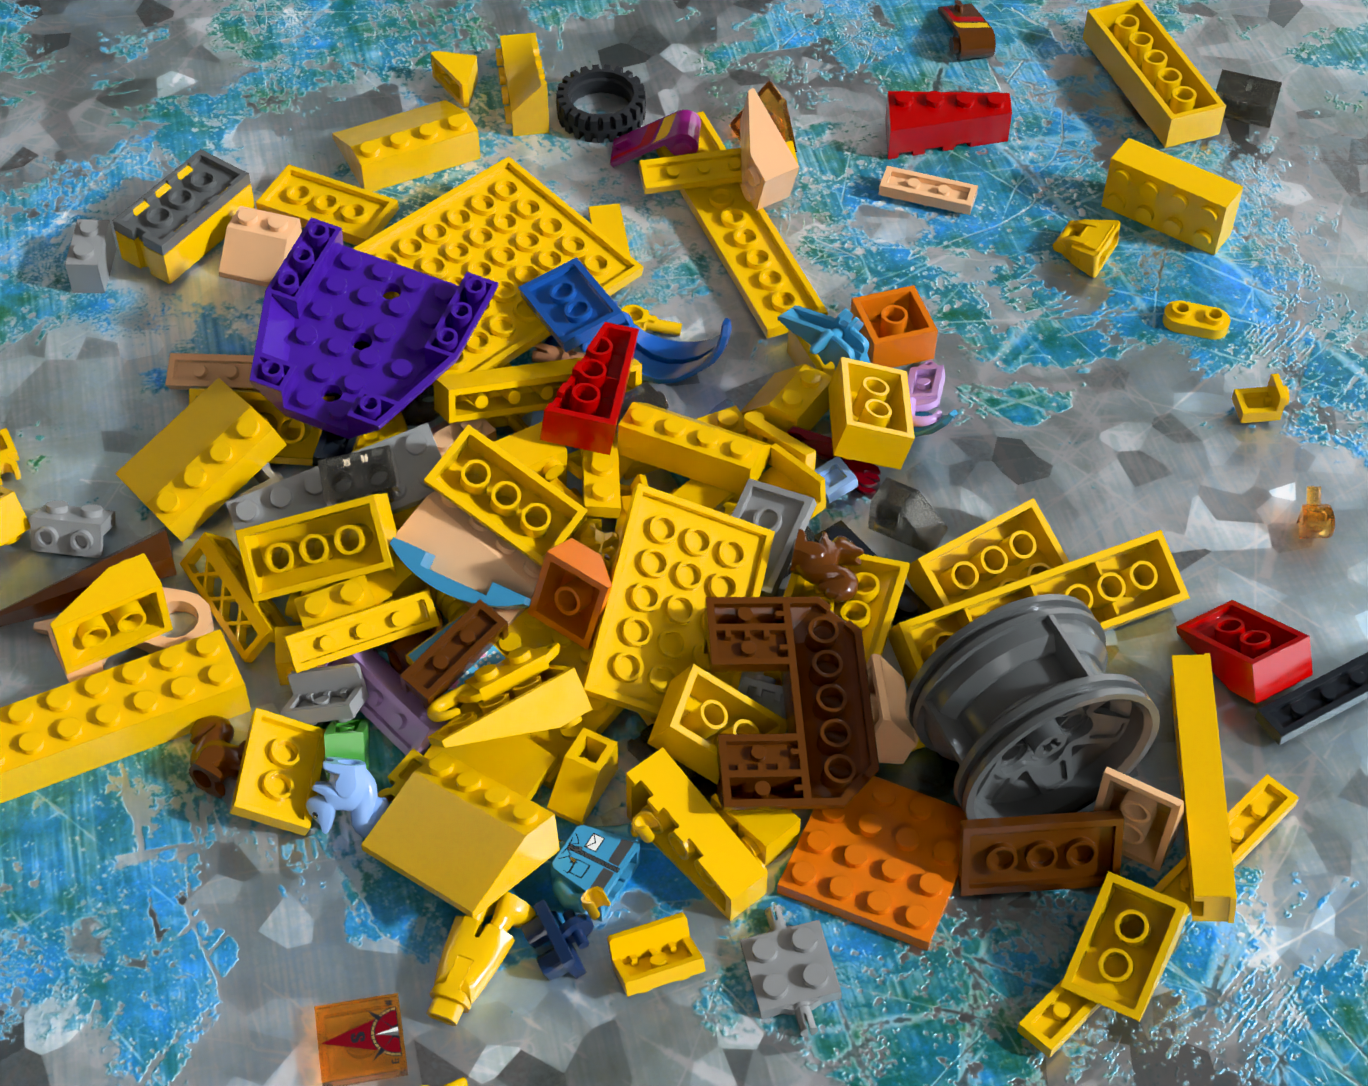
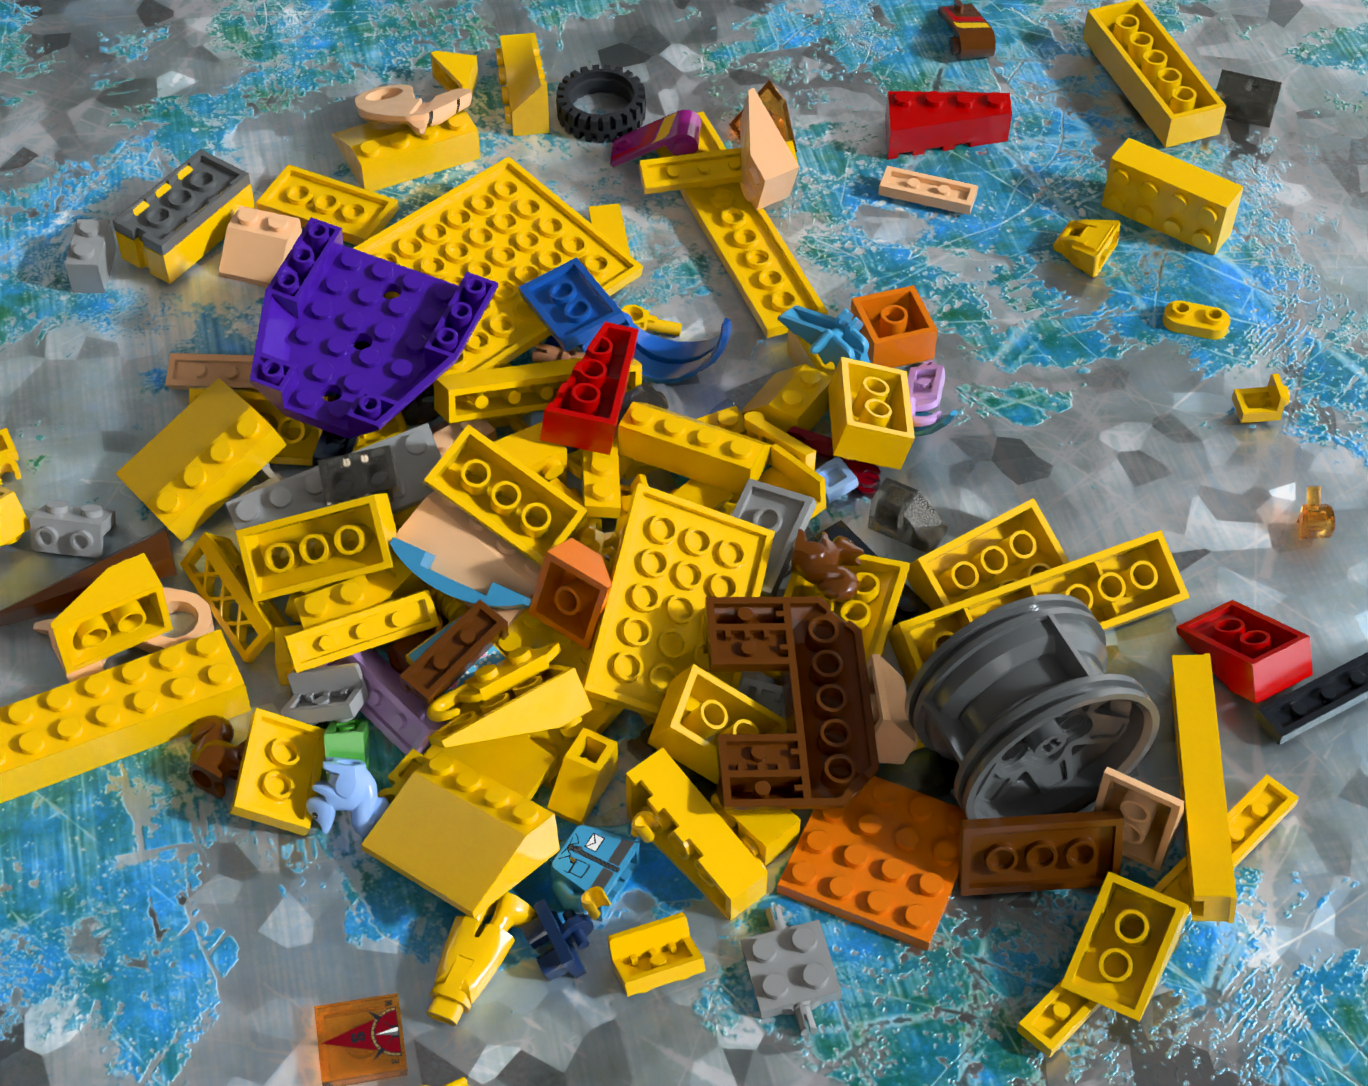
none -> light nougat animal [355,84,472,135]

